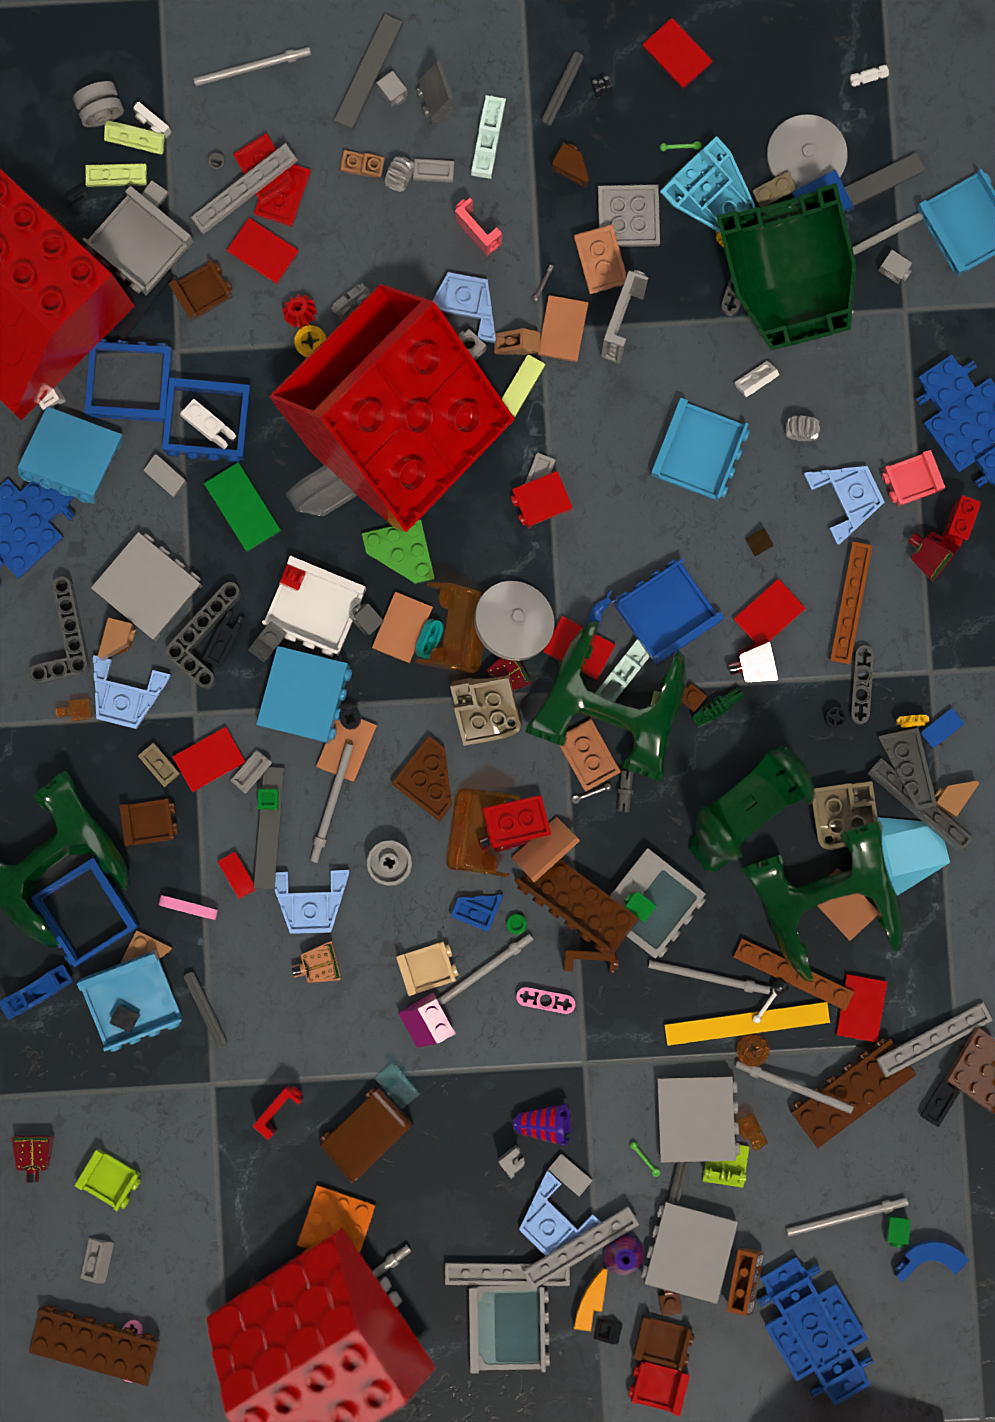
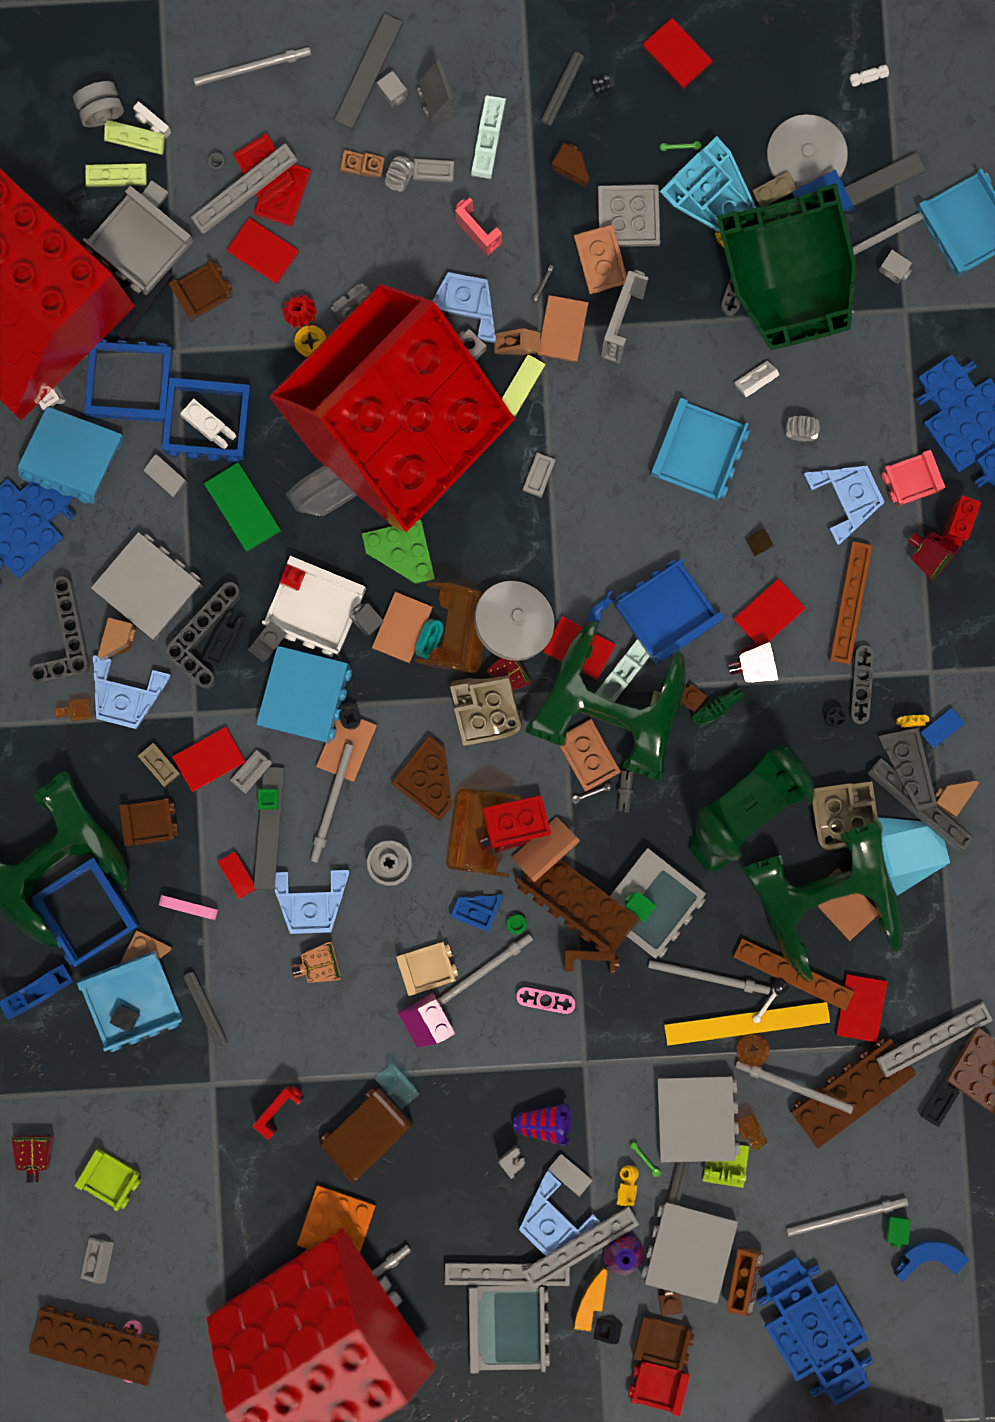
red panel [510,471,573,529] -> none
none -> yellow plate [617,1165,639,1206]

